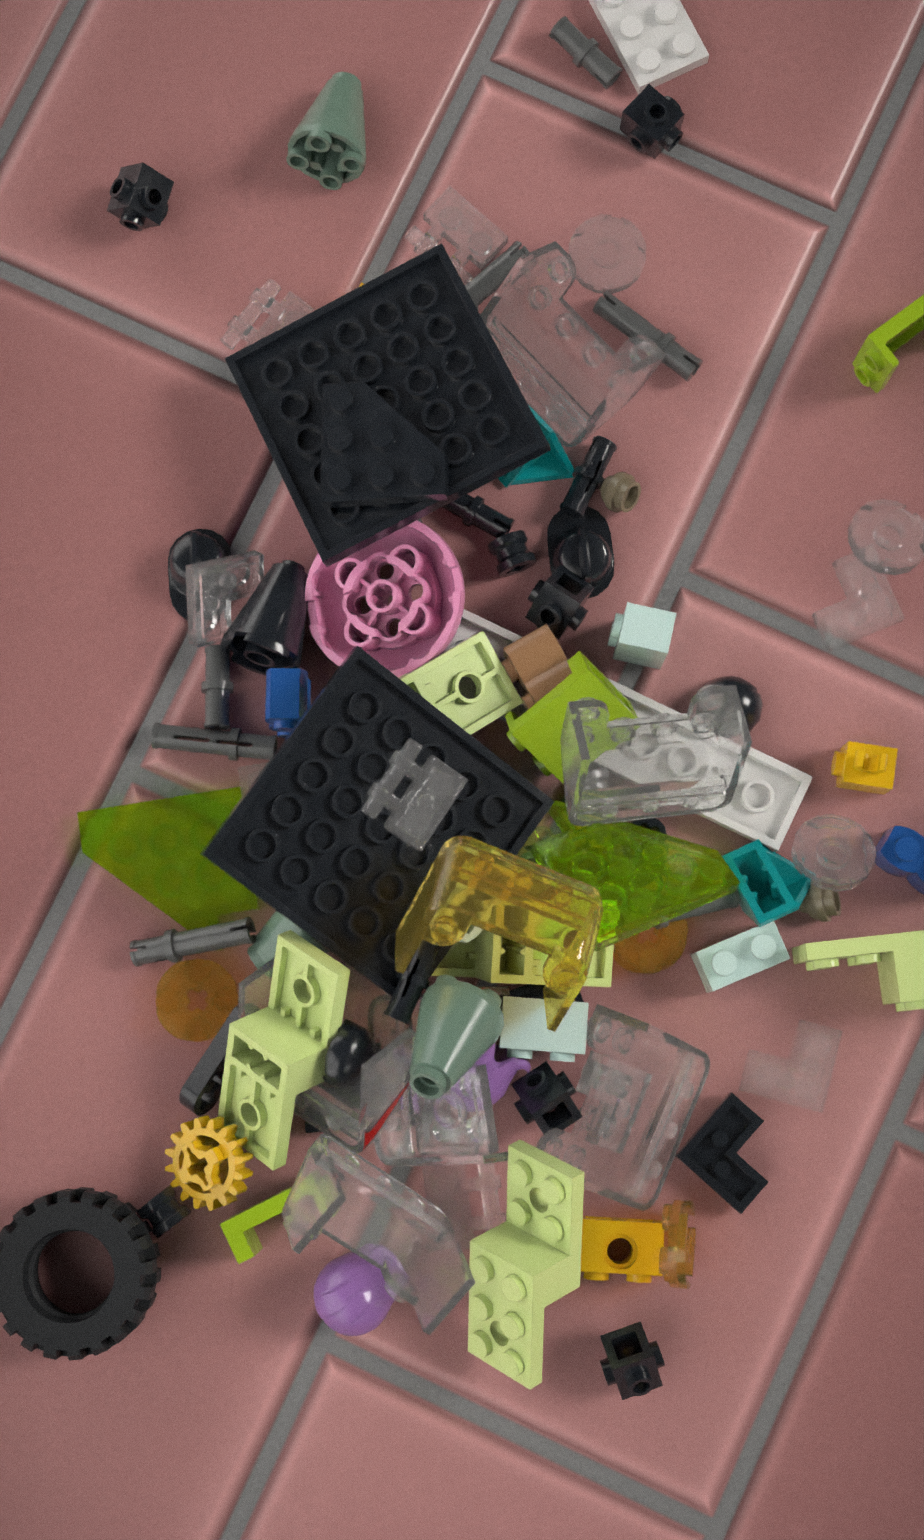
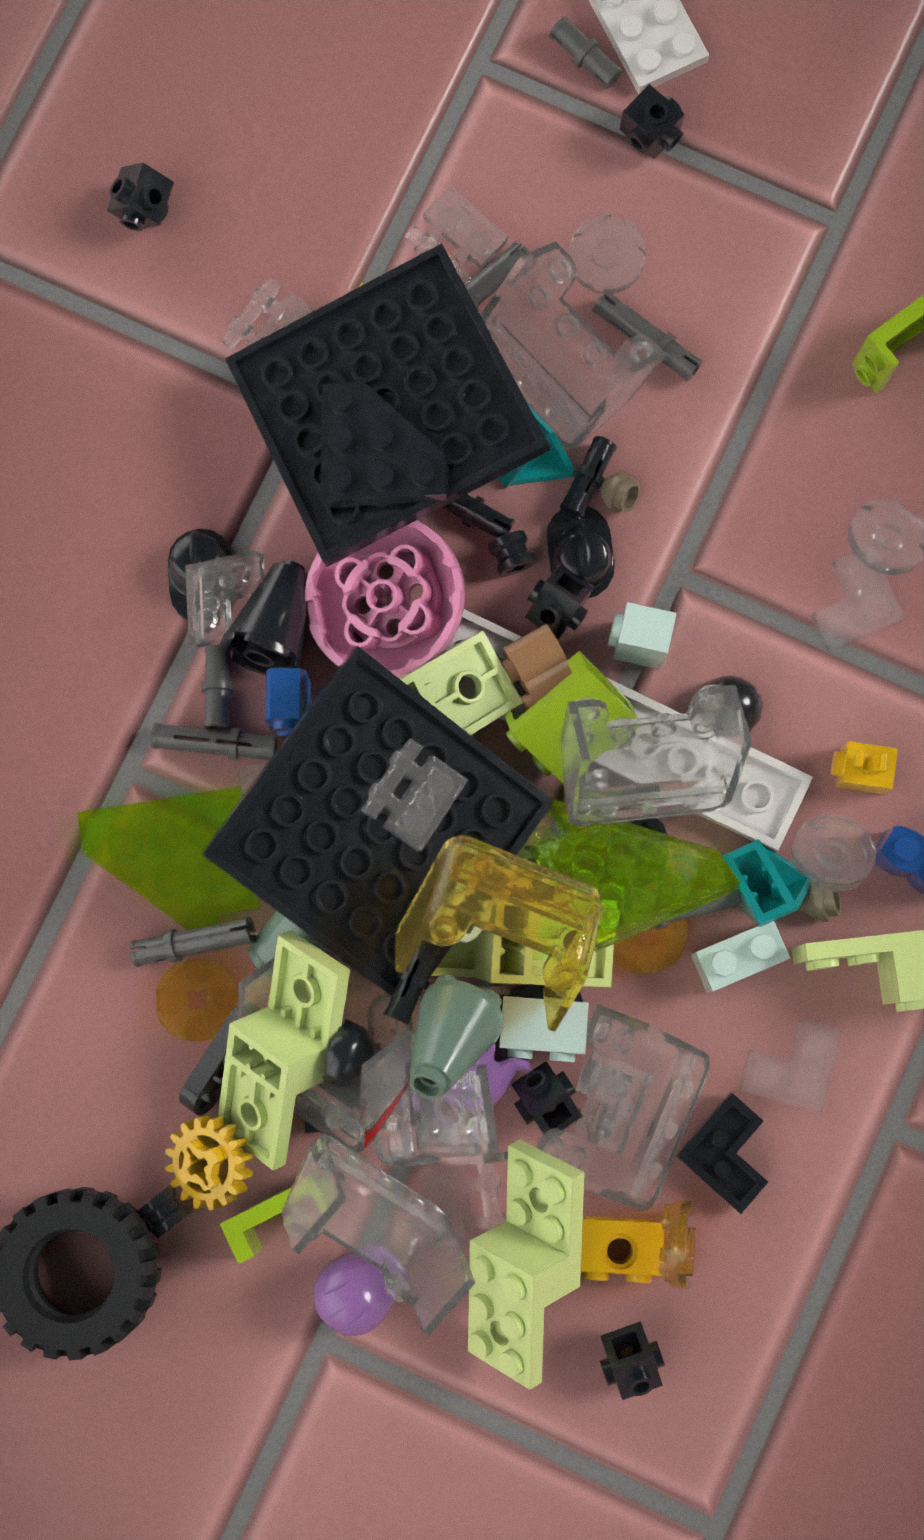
sand green cone [286,72,366,190] -> none

